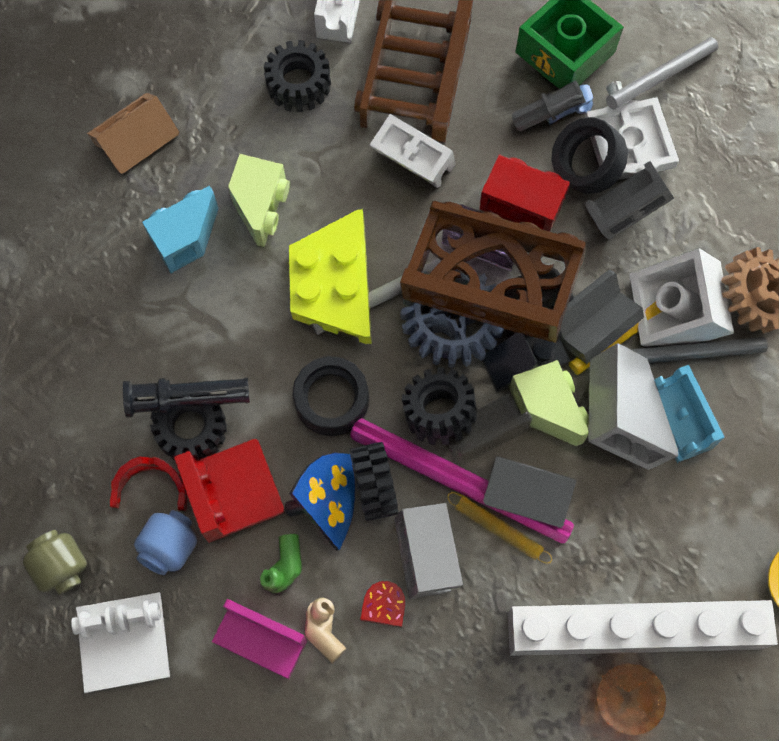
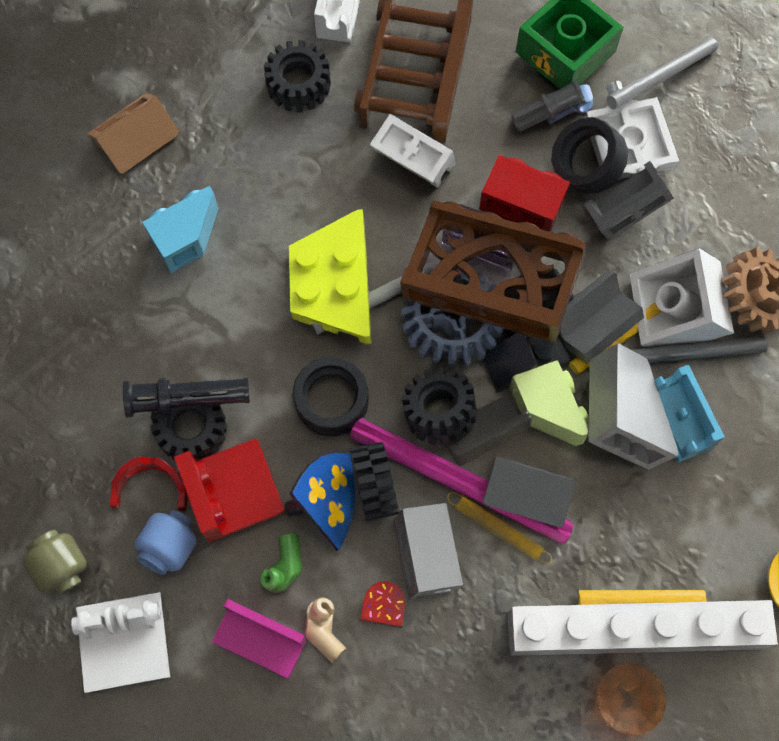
yellowish green slope [228,154,290,247] -> none
none -> yellow bar [577,590,706,605]

